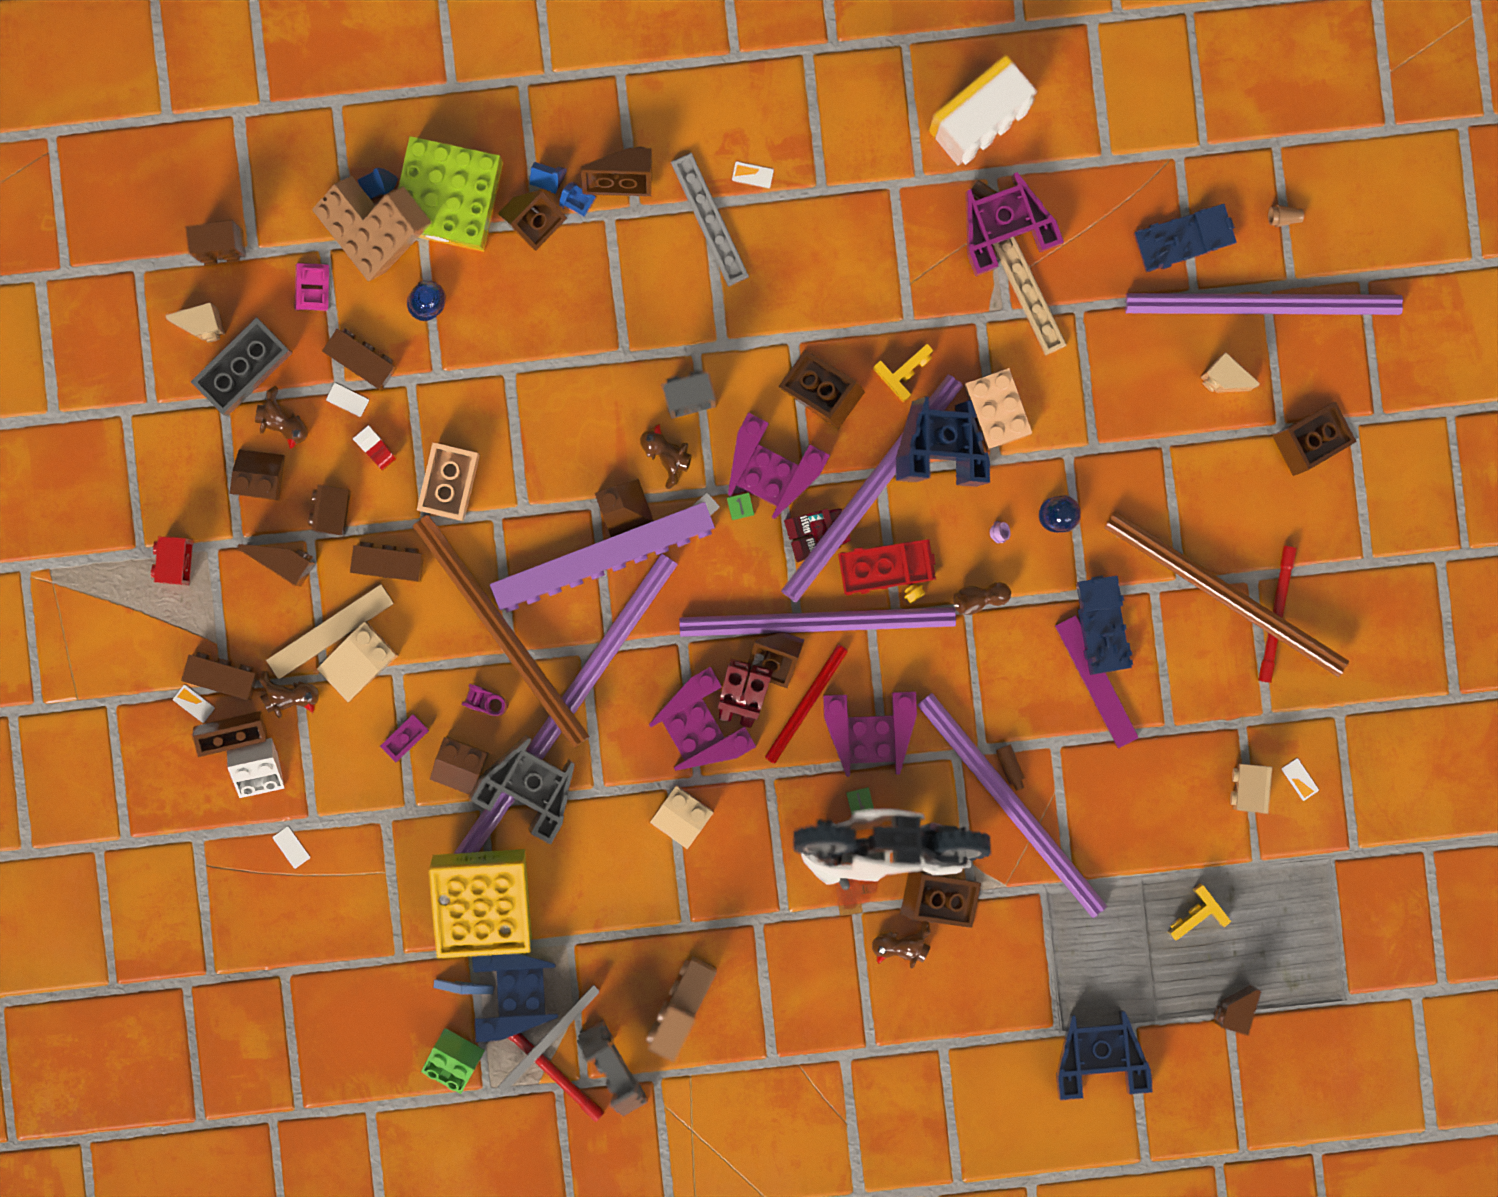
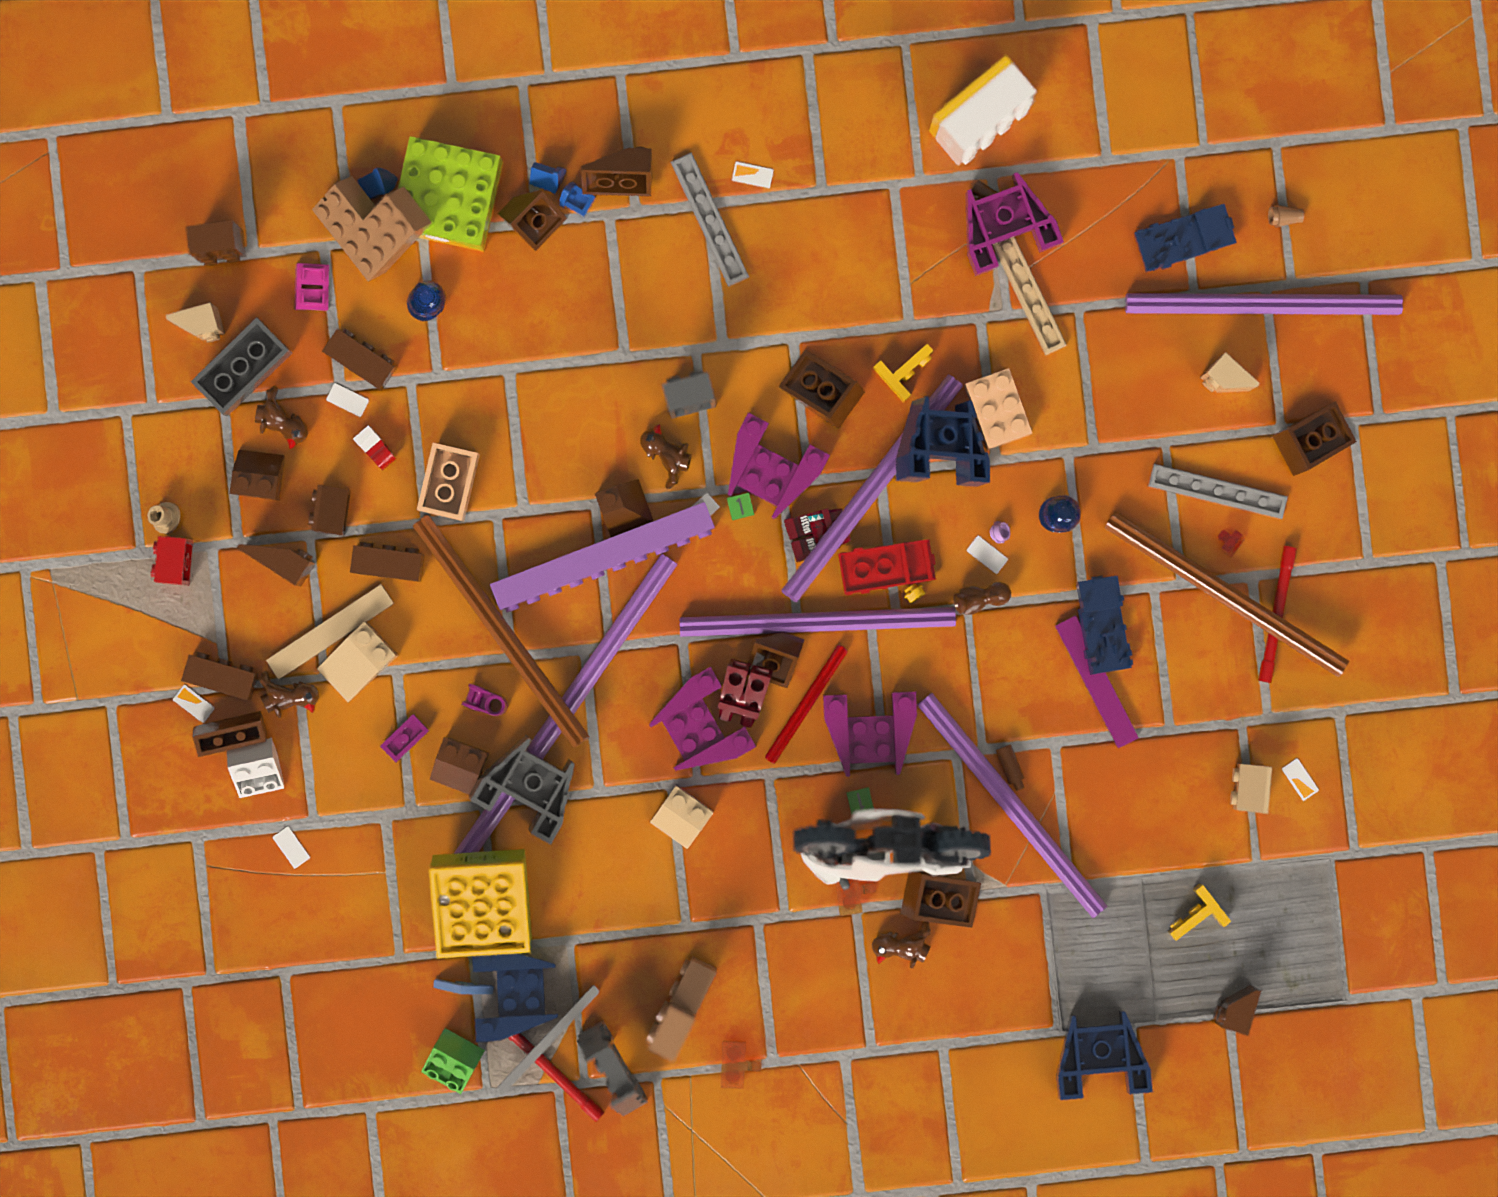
none -> tan piece [147,502,180,534]
none -> clear orange plate [721,1041,762,1089]
none -> white sticker [967,536,1008,574]
none -> light grey tile [1148,464,1287,519]
none -> clear red tile [1217,530,1245,558]

